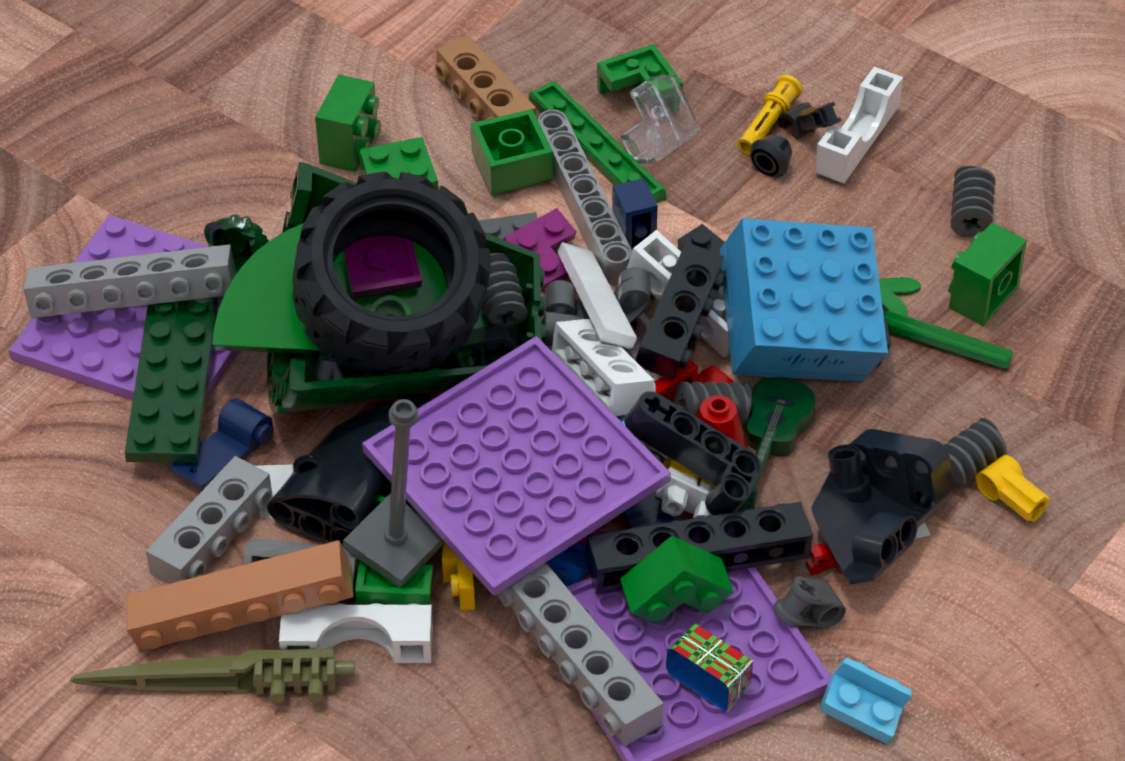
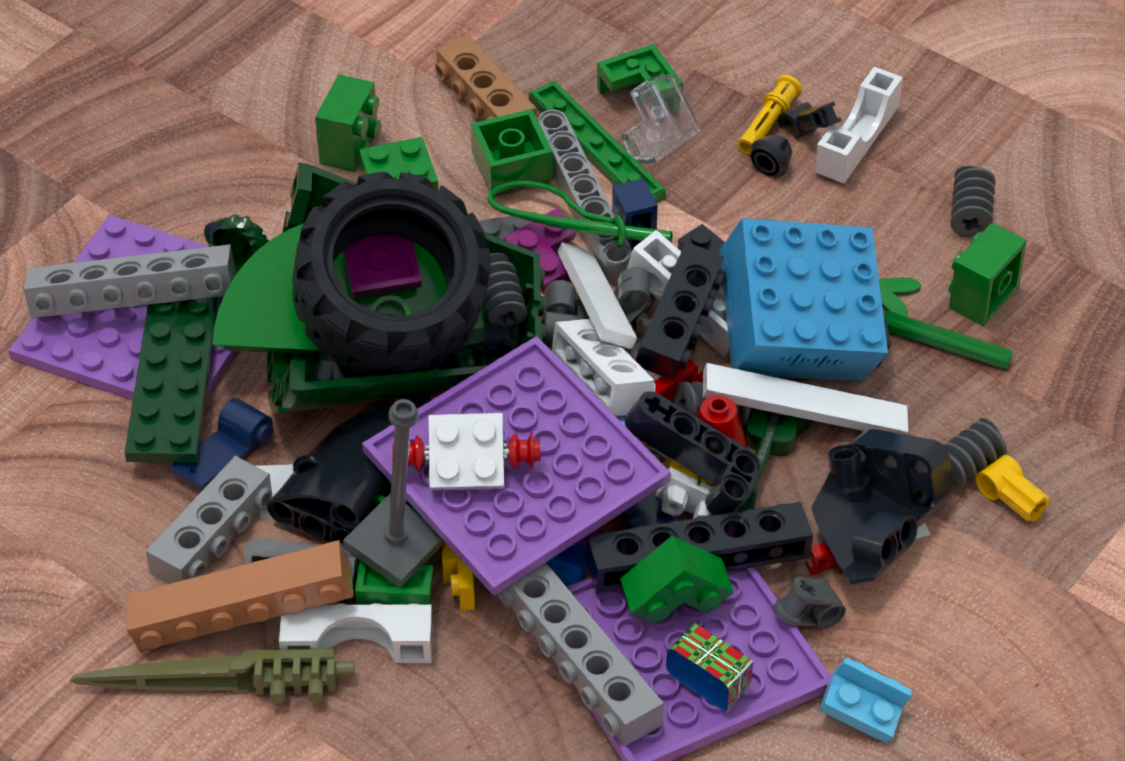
none -> white plate [392,413,541,490]
none -> green piece [487,180,673,248]
none -> white tile [703,363,909,435]

